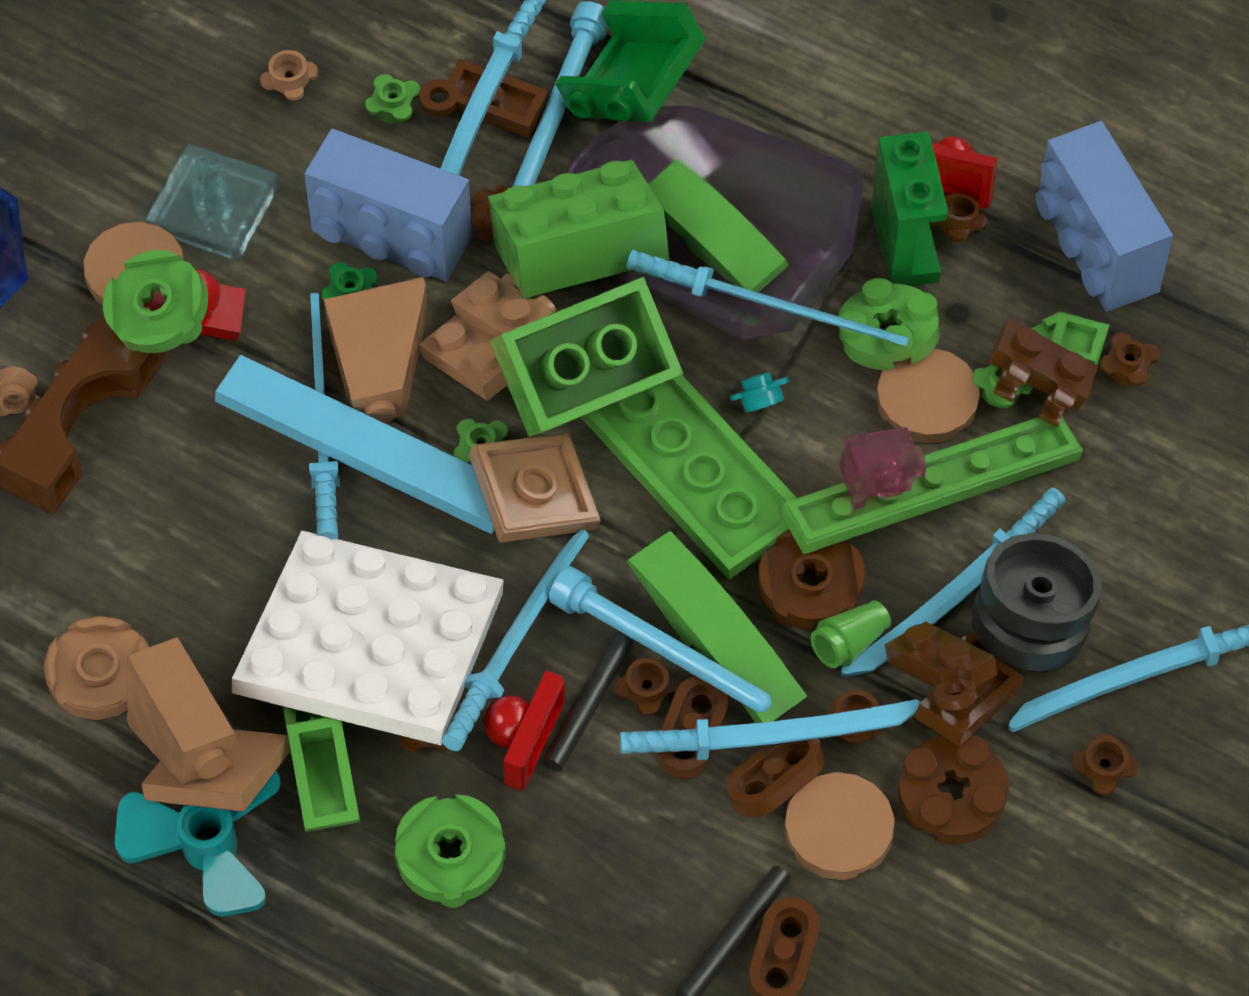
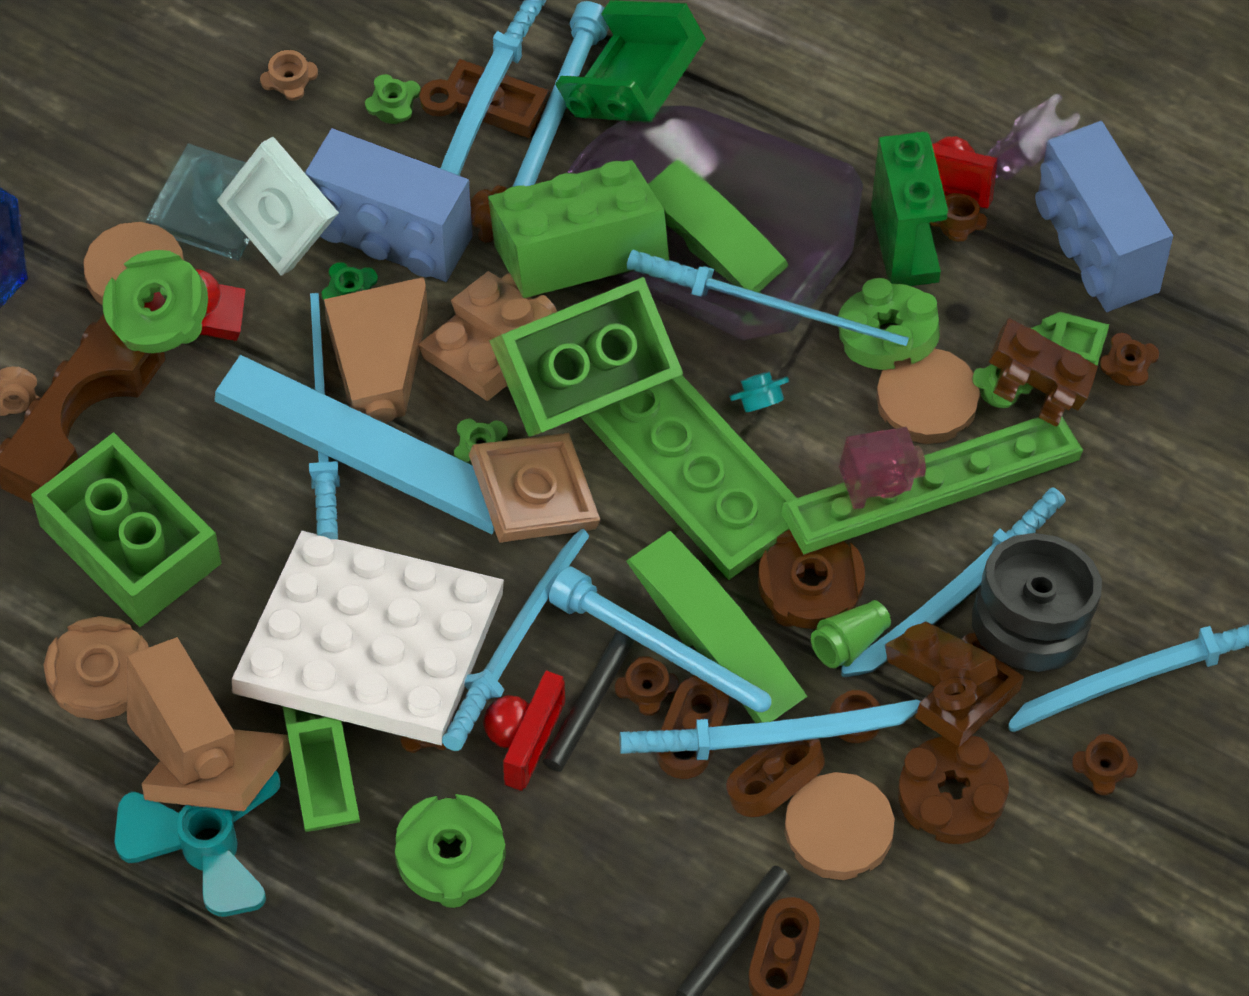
none -> bright green brick [31,432,222,627]
none -> light aqua tile [217,137,339,276]
none -> plate [986,93,1080,181]

